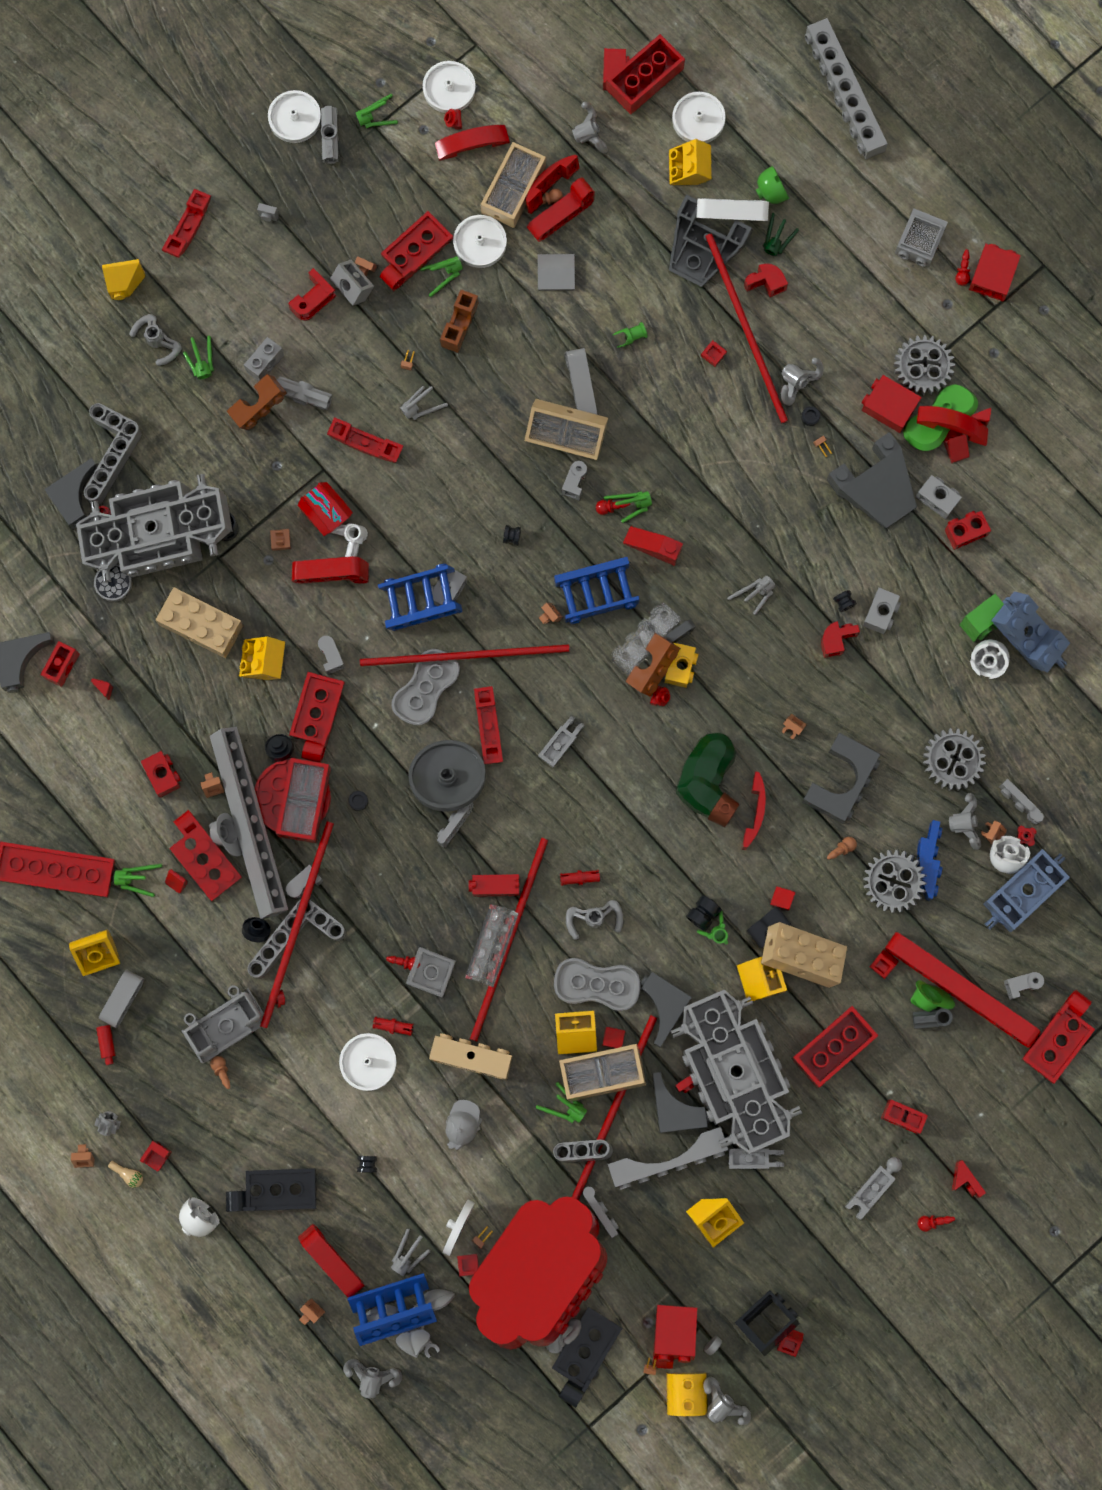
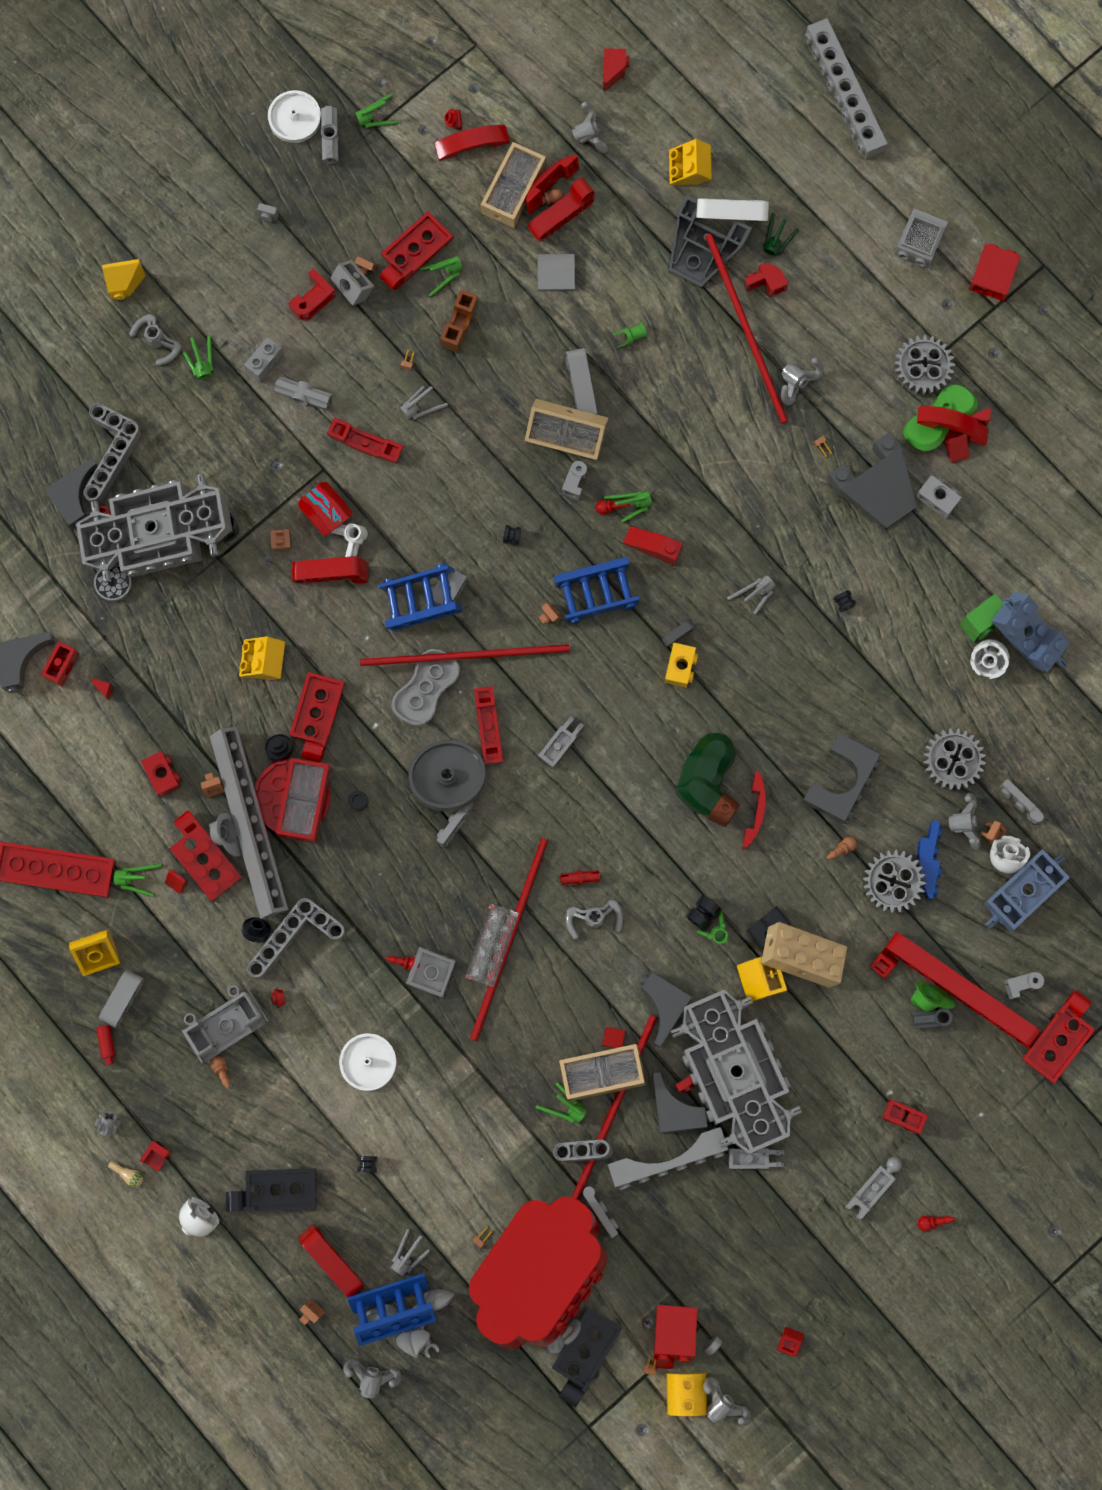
nougat tile [71,1144,94,1168] -> none
tan brick [156,587,244,659] -> none
red slope [162,189,211,258] -> none
dark orange arch [227,374,287,430] -> none
red piece [260,821,334,1029] -> none
light grey leg [286,865,323,899] -> none
light grey leg [318,636,345,675] -> none
red pin [373,1016,414,1036] -> none
white piece [423,61,476,113] -> none
tan brick [429,1033,513,1081] -> none
white piece [443,1200,475,1256] -> none
light grey hair [445,1100,482,1150] -> none
white piece [453,215,507,268] -> none
red plate [457,1254,479,1276] -> none
red brick [469,874,520,897] -> none
light grey plate [554,958,640,1011] -> none
yellow slope [555,1011,597,1055] -> none
red brick [606,34,685,115] -> none
clear brick [612,602,680,676] -> none
dark orange arch [625,633,681,697] -> none
red plate [650,686,670,706] -> none
white piece [672,92,725,143] -> none
yellow slope [686,1198,744,1247] -> none
red plate [701,340,727,367] -> none
black window [735,1290,800,1357] -> none
bright green cylinder [756,166,789,204] -> none
red slope [770,887,796,911] -> none
nougat tile [782,714,807,739] -> none
red brick [791,1006,878,1088] -> none
black tile [801,406,820,426] -> none
red brick [821,621,860,658] -> none
red brick [861,375,922,433] -> none
light grey brick [863,588,901,634] -> none
red brick [944,511,991,550] -> none
red slope [952,1160,986,1198] -> none
red bar [955,249,970,286] -> none
red plate [1017,826,1037,846] -> none

